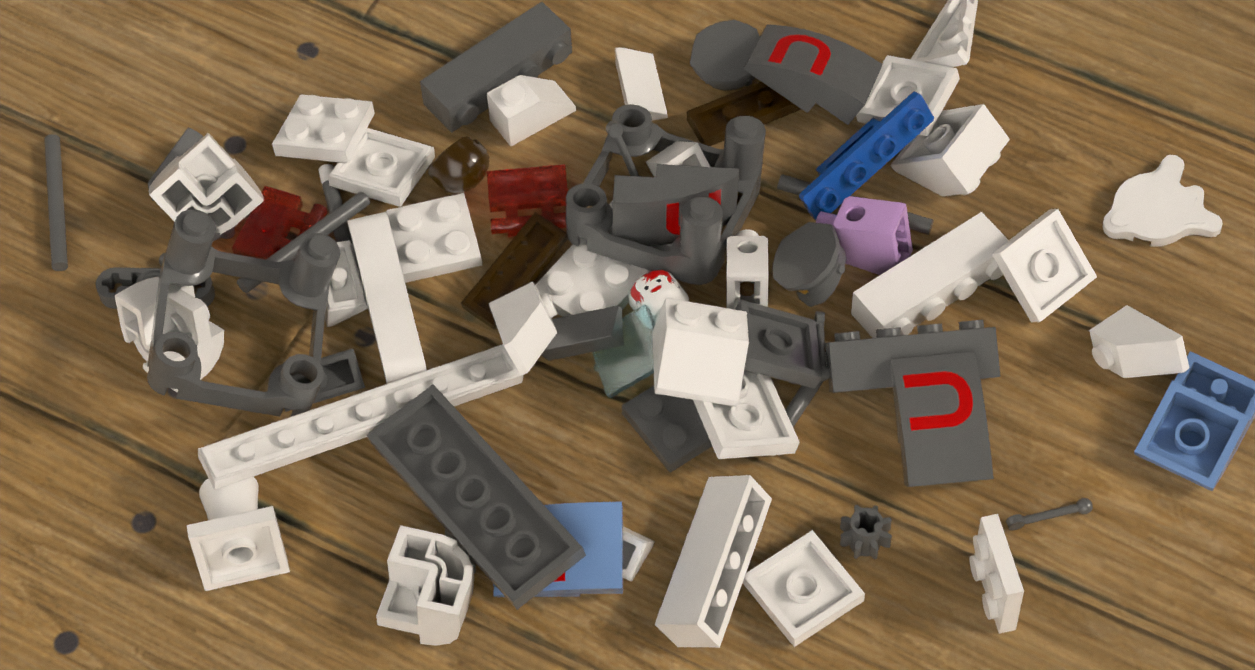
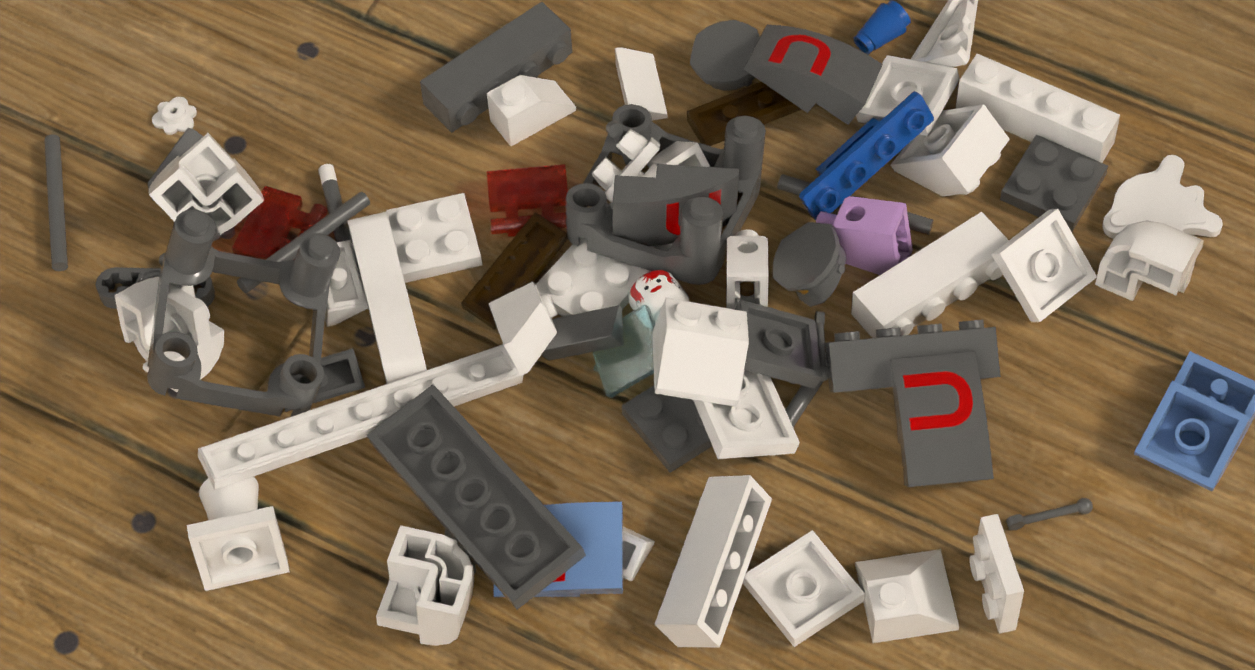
white plate [272,95,375,163] -> none
white plate [328,128,435,207] -> none
dark brown hair [428,136,490,193] -> none
dark grey gear [840,505,892,560] -> none
white slope [1089,305,1189,378] -> none
none -> white plant [152,97,197,135]
none -> white hips [592,129,660,203]
none -> blue cone [853,0,911,55]
none -> white slope [855,549,959,643]
none -> white brick [956,54,1120,163]
none -> dark grey plate [1000,134,1108,232]
none -> white brick [1095,220,1204,301]

